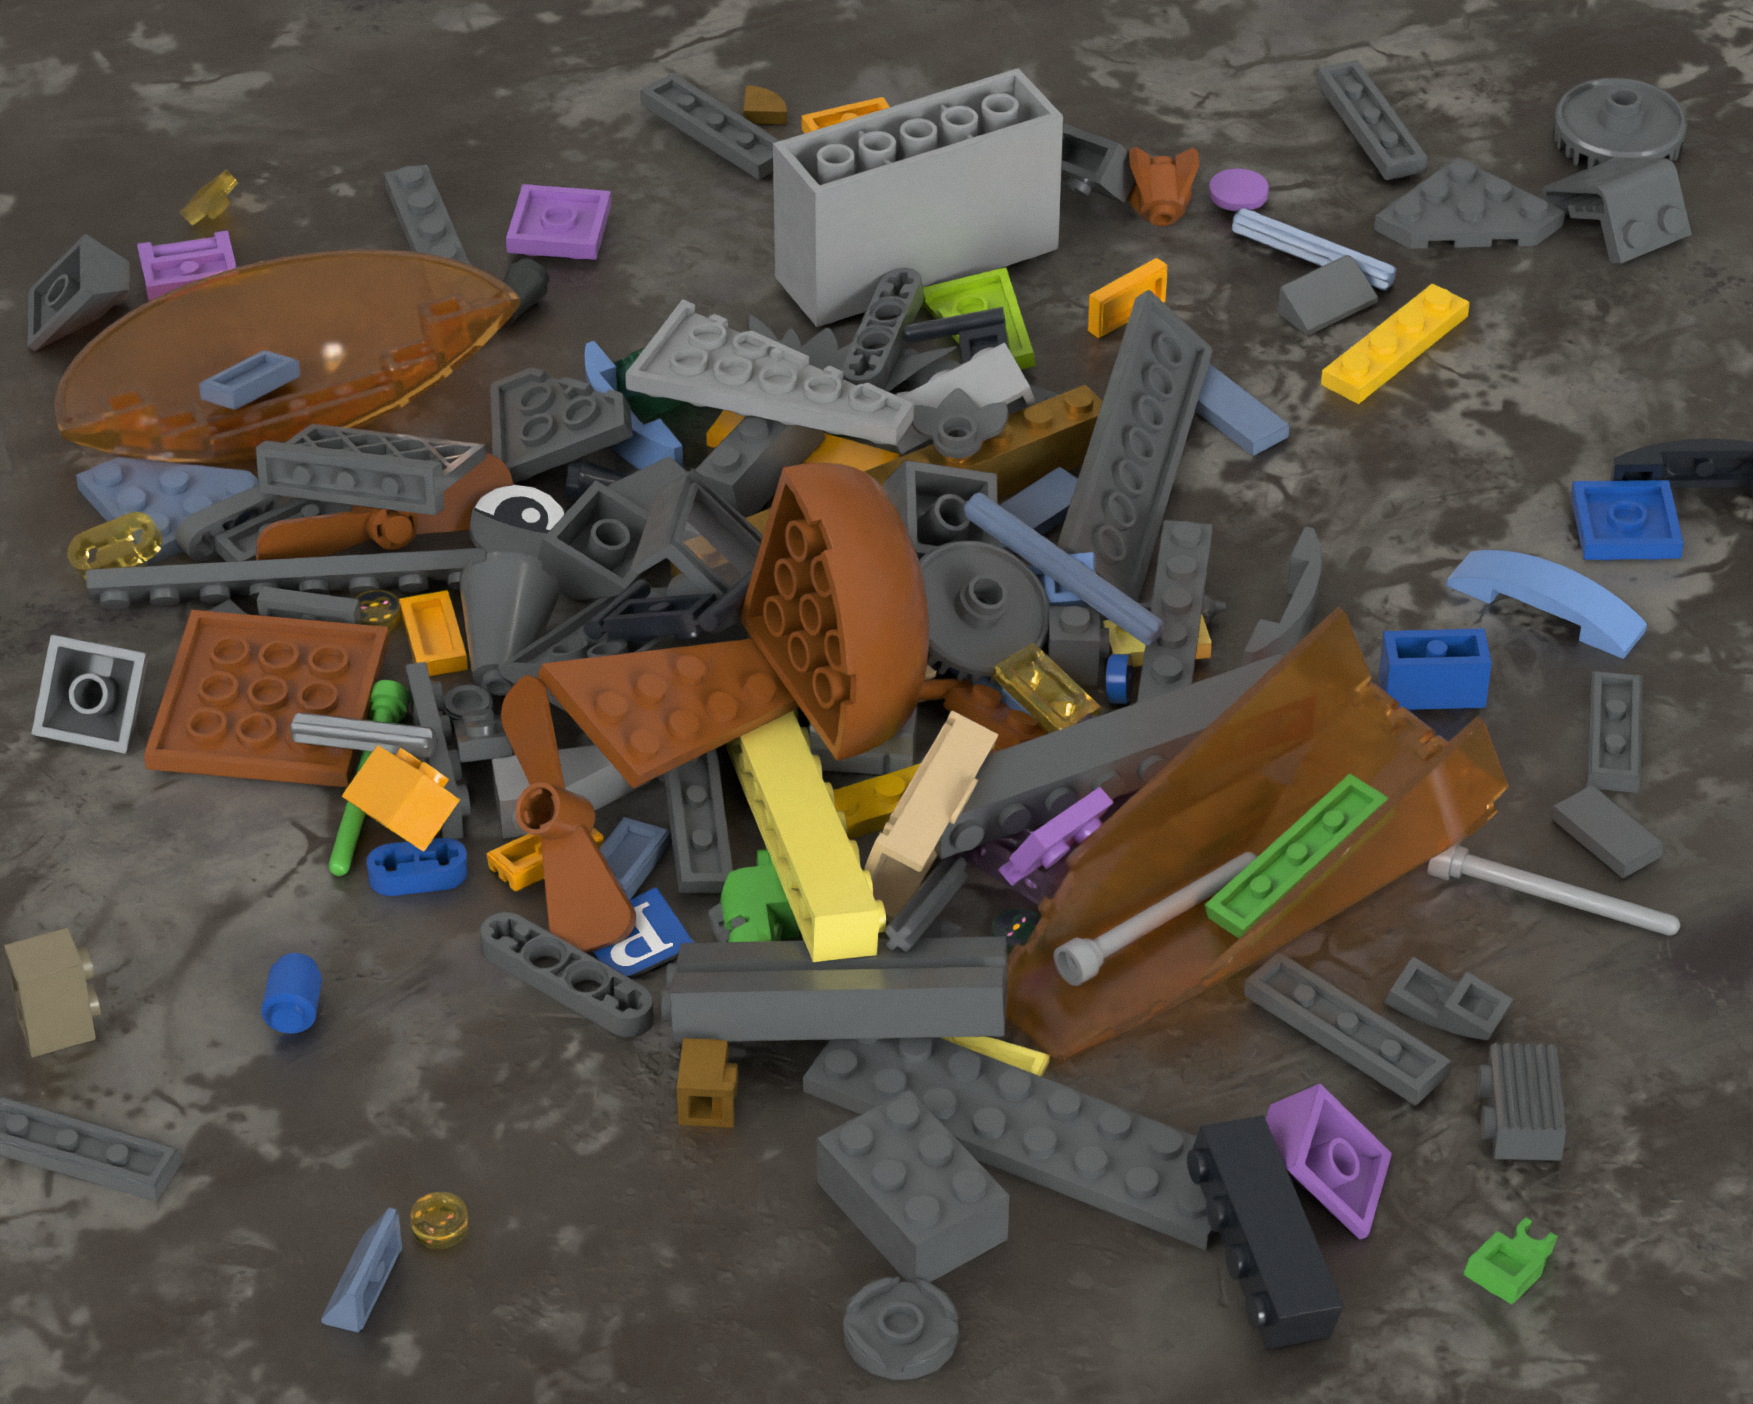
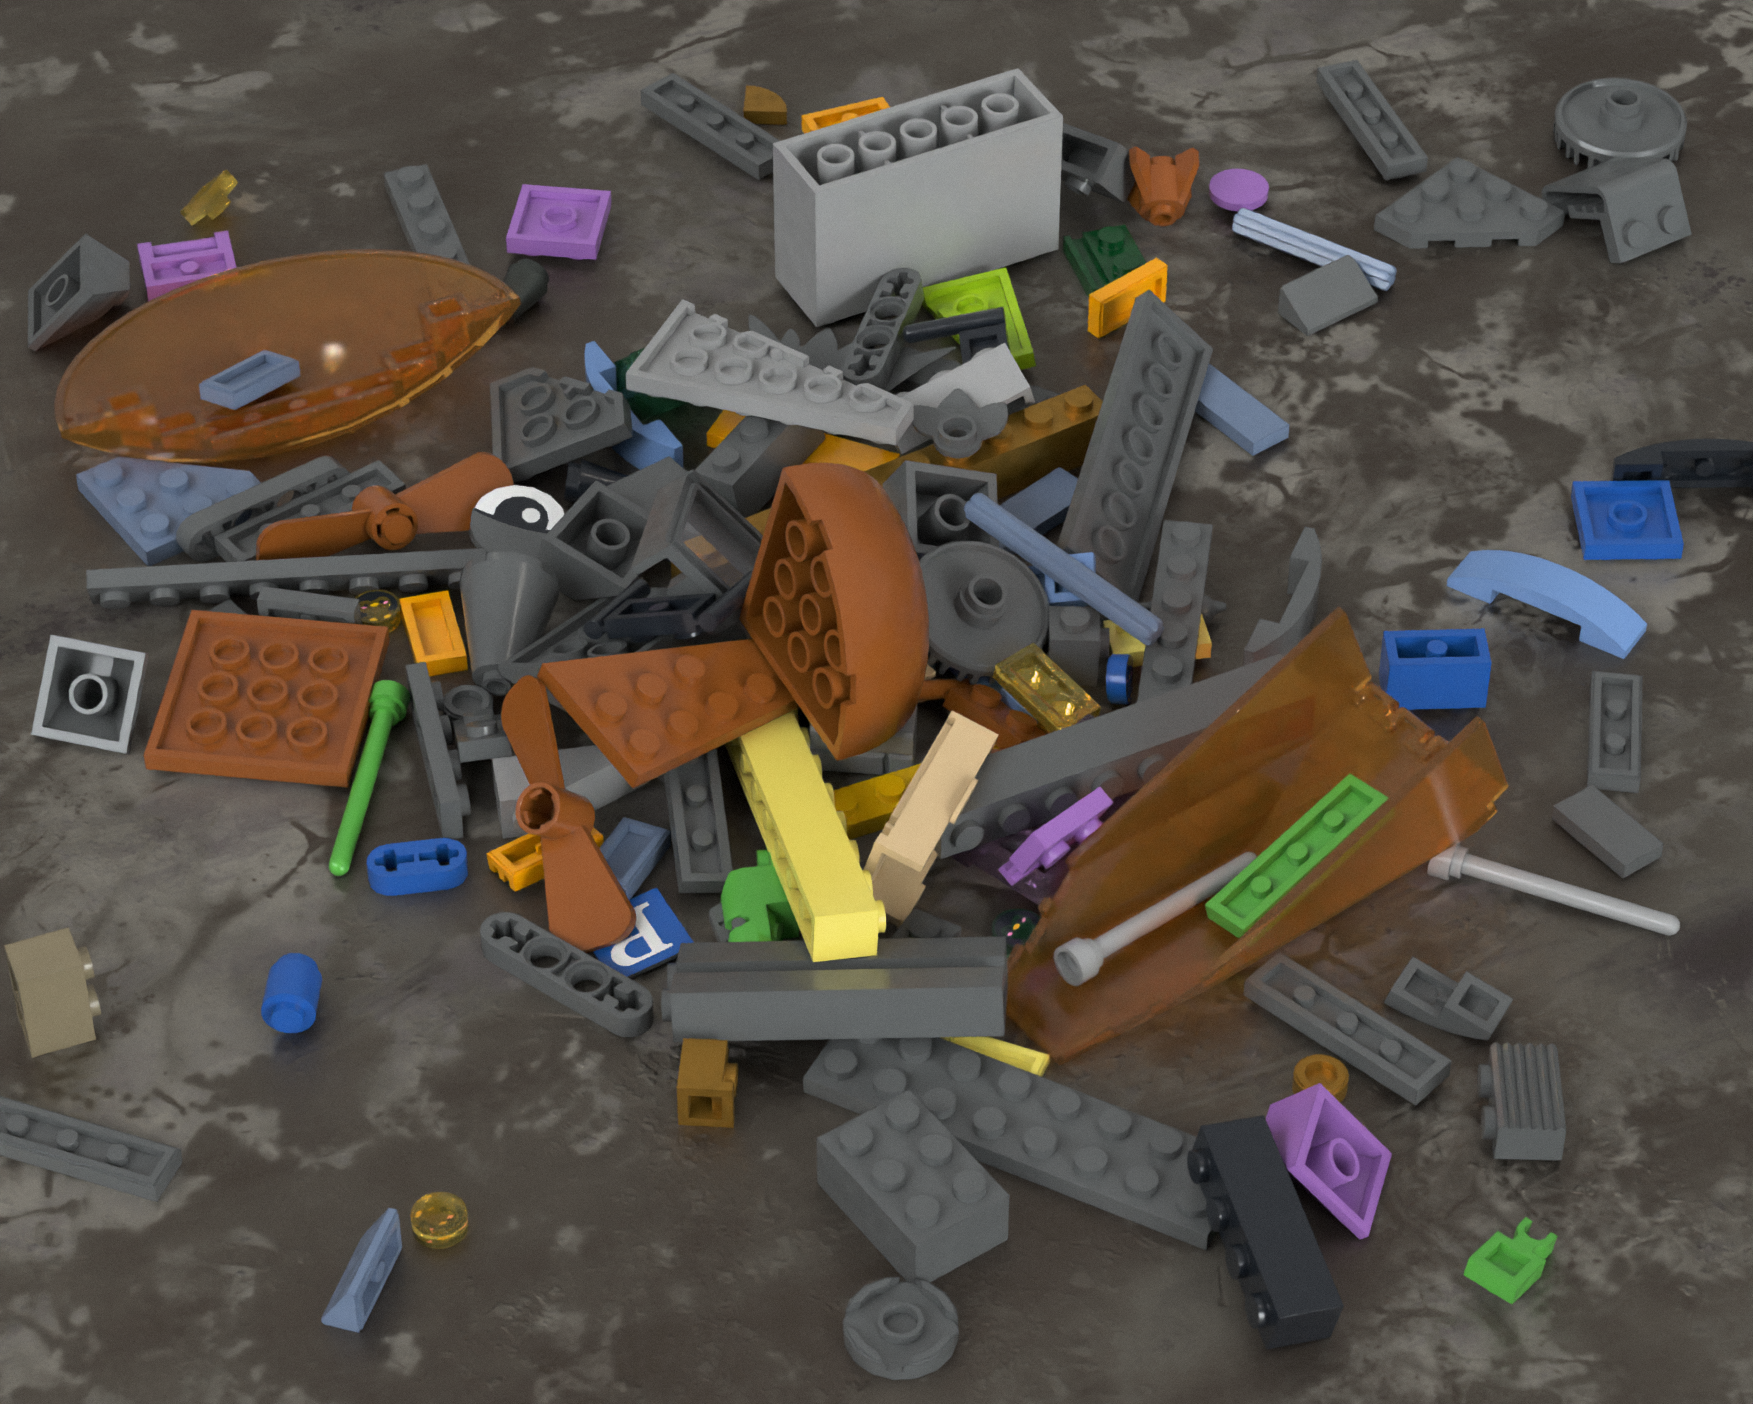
clear yellow beam [67,512,163,579] -> none
dark grey fence [256,424,486,515] -> none
axle [290,712,438,758] -> none
light orange brick [342,745,460,852] -> none
dark grey axle [885,856,968,952] -> none
yellow plate [1321,283,1470,404] -> none
none -> dark green plate [1063,225,1147,298]
none -> pearl gold tile [1292,1054,1349,1103]

